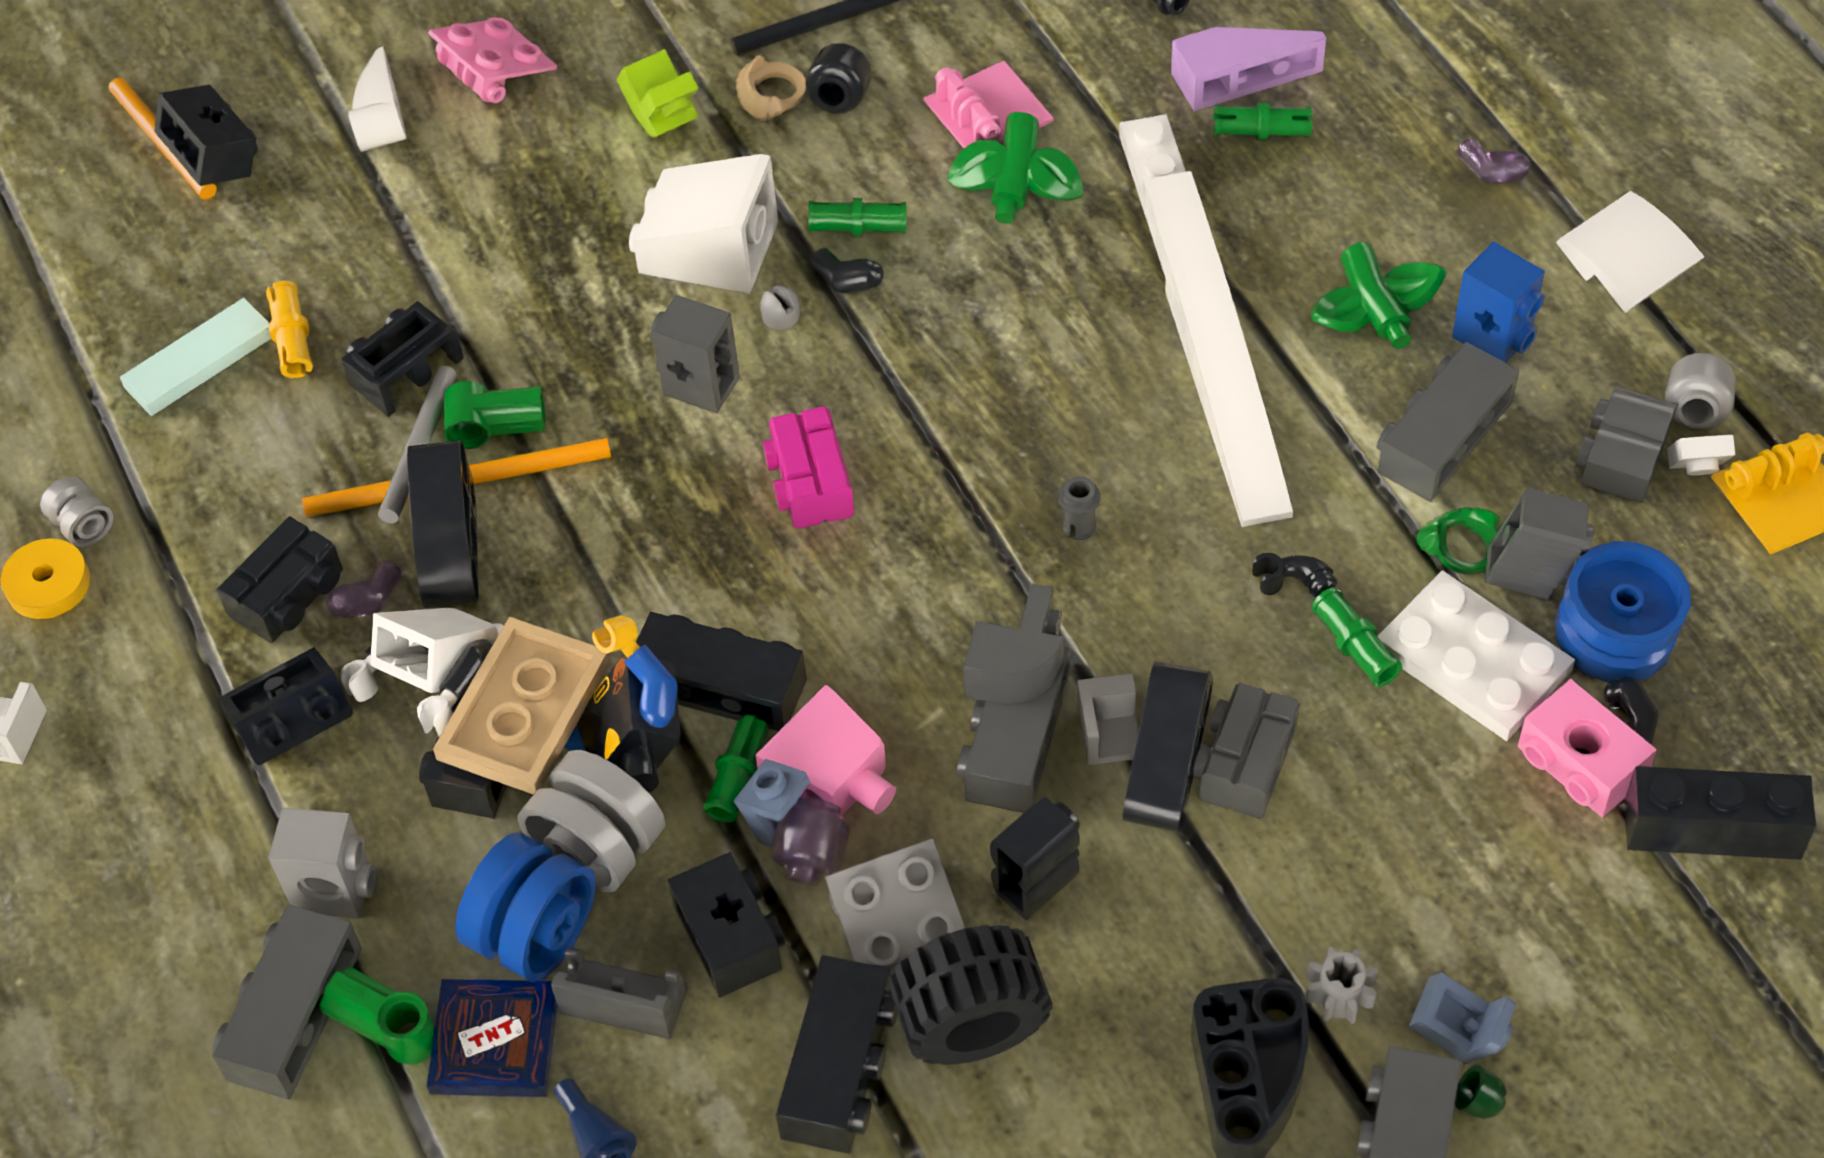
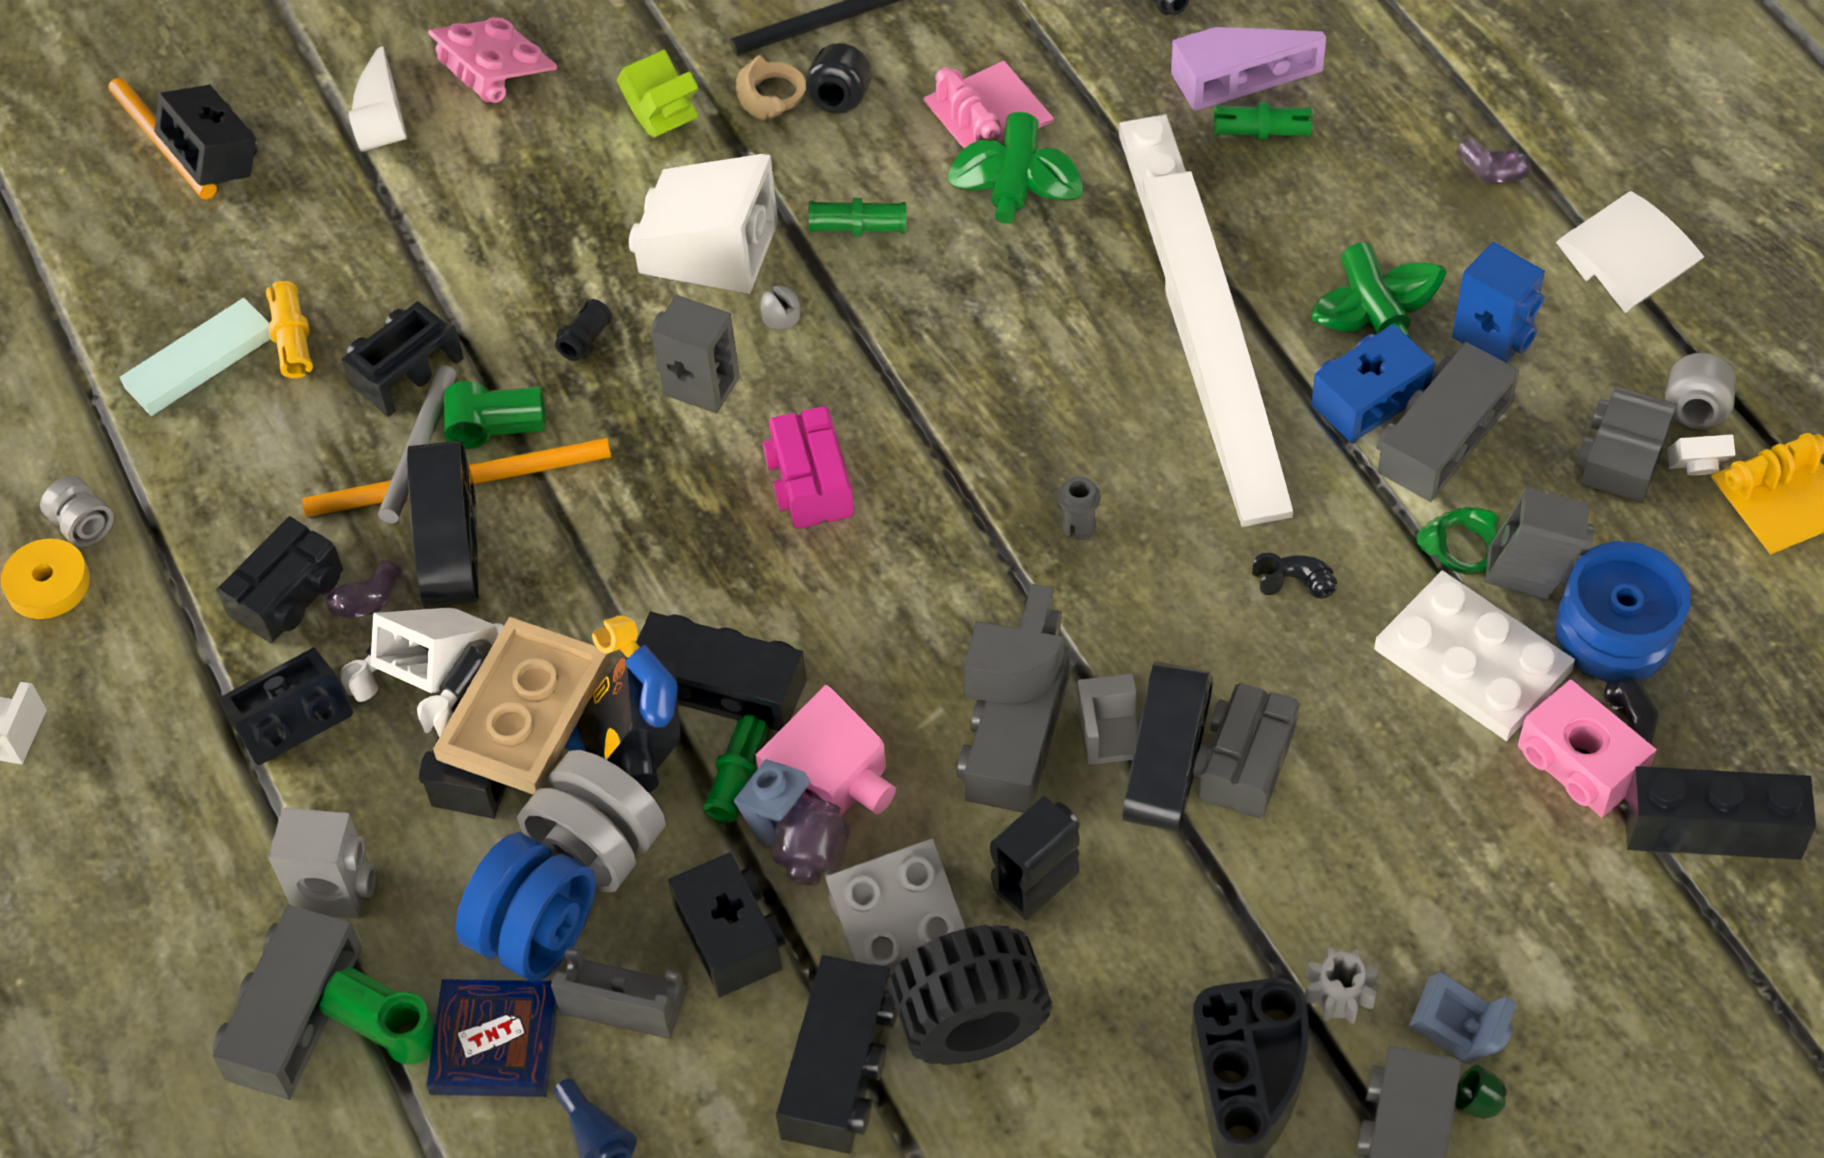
black arm [810,248,884,294] -> none
green pin [1311,588,1402,687] -> none
none -> black pin [555,299,613,361]
none -> blue brick [1311,324,1435,443]

